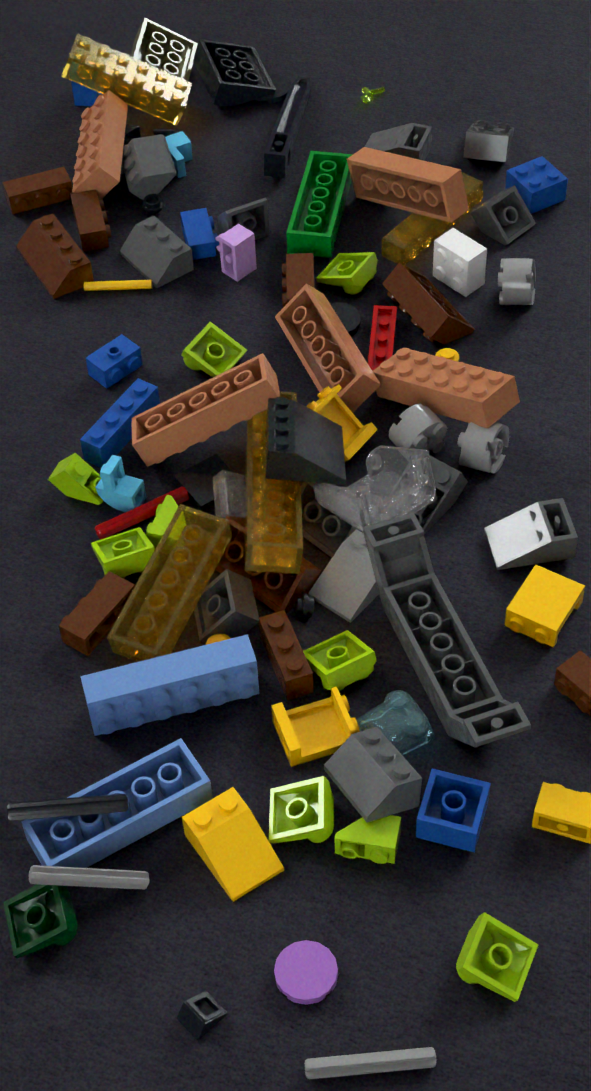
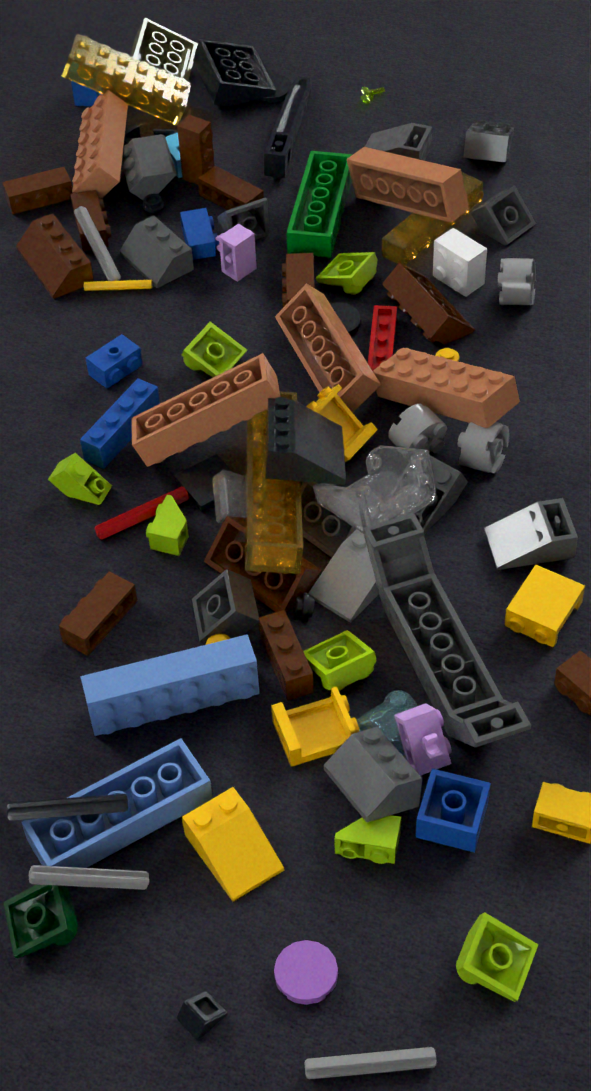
lime slope [91,527,156,579] -> none
medium azure brick [95,455,147,512] -> none
clear yellow brick [107,504,232,662] -> none
lime slope [269,776,334,843] -> none
blue brick [505,156,568,214] -> none
none -> light grey axle [74,206,121,281]
none -> reddish brown brick [177,115,215,185]
none -> reddish brown brick [198,166,264,210]
none -> lavender brick [394,703,452,775]

